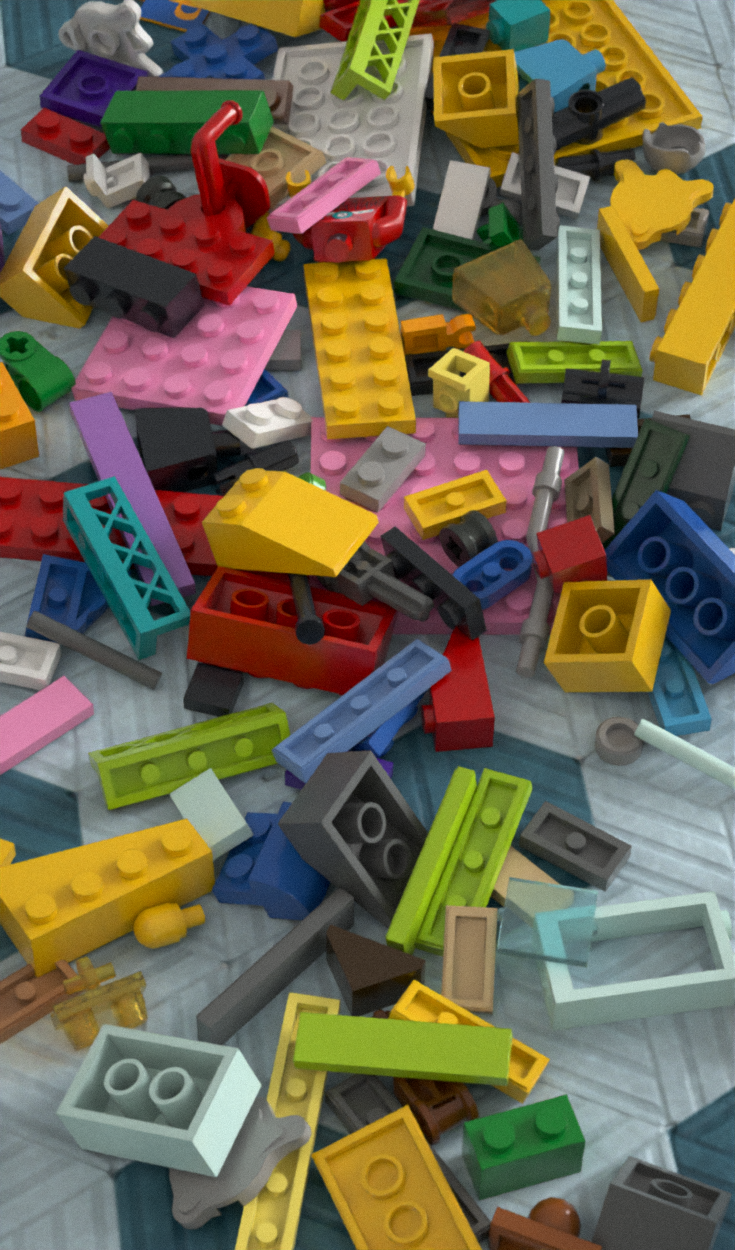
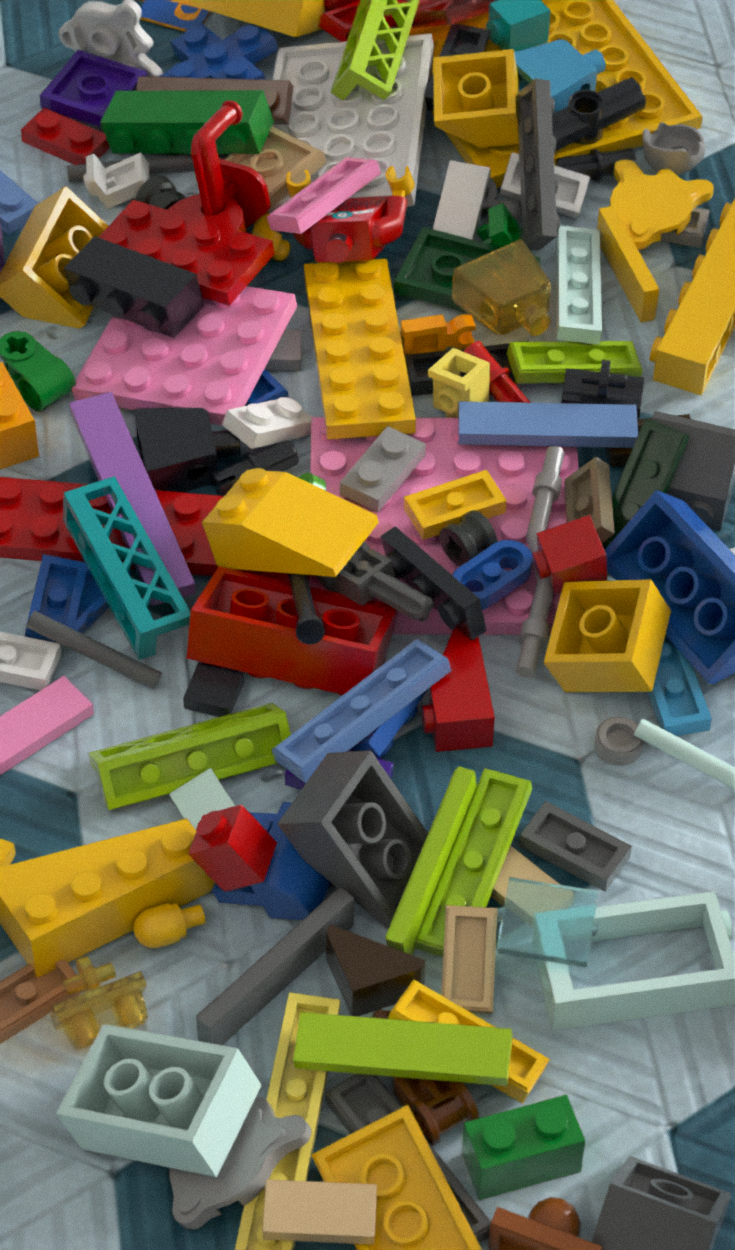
none -> red brick [188,804,277,892]
none -> tan tile [262,1179,377,1244]

